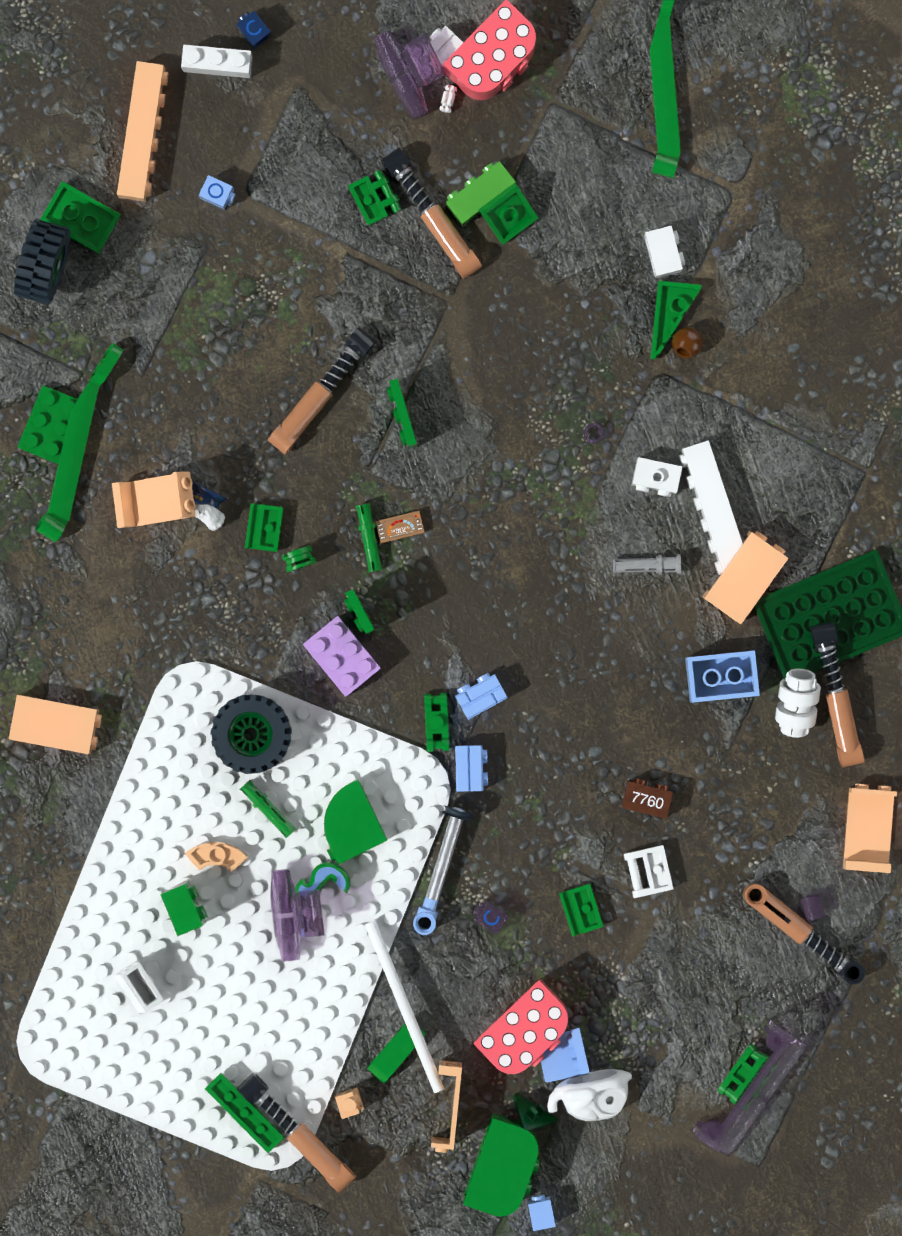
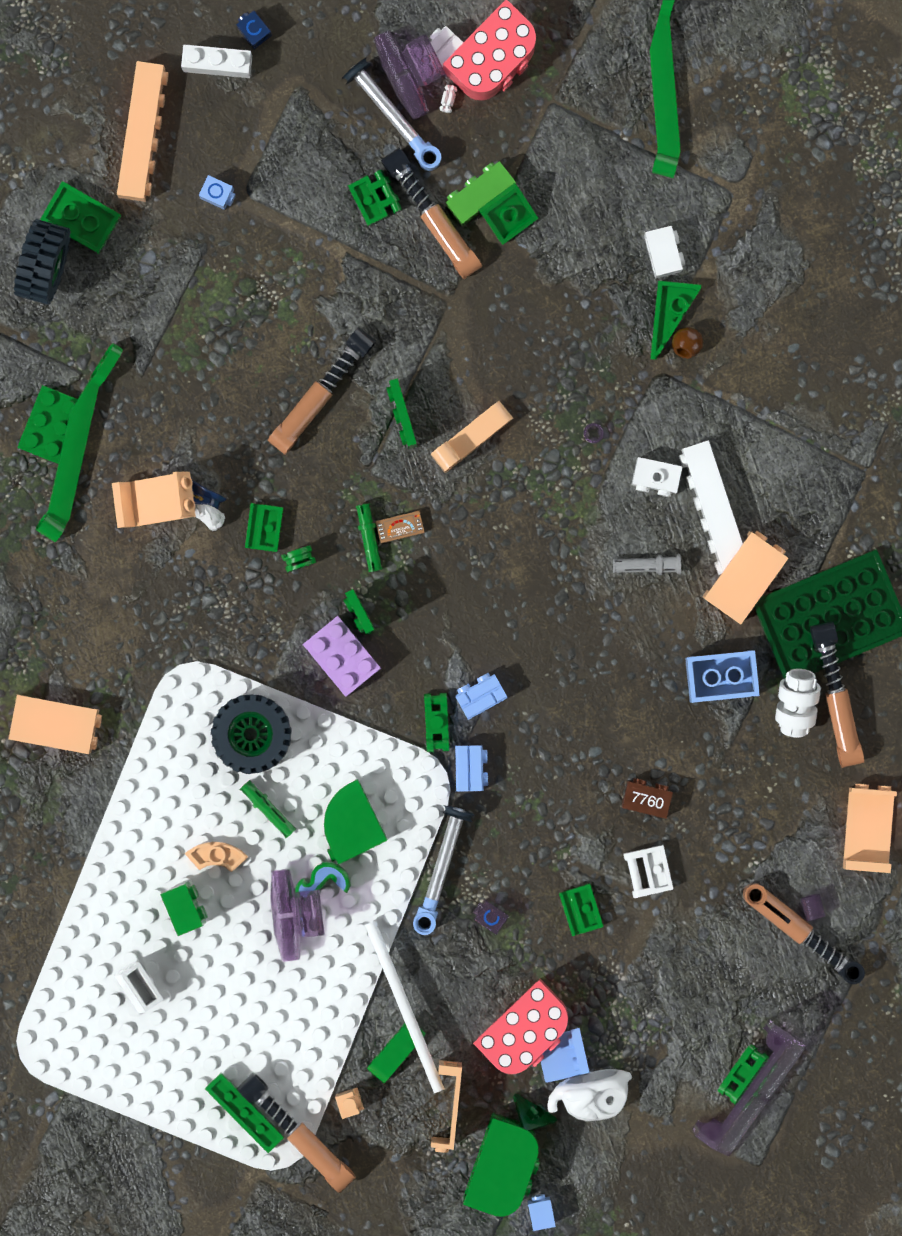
none -> piece [342,57,441,171]
none -> light nougat beam [431,401,513,473]

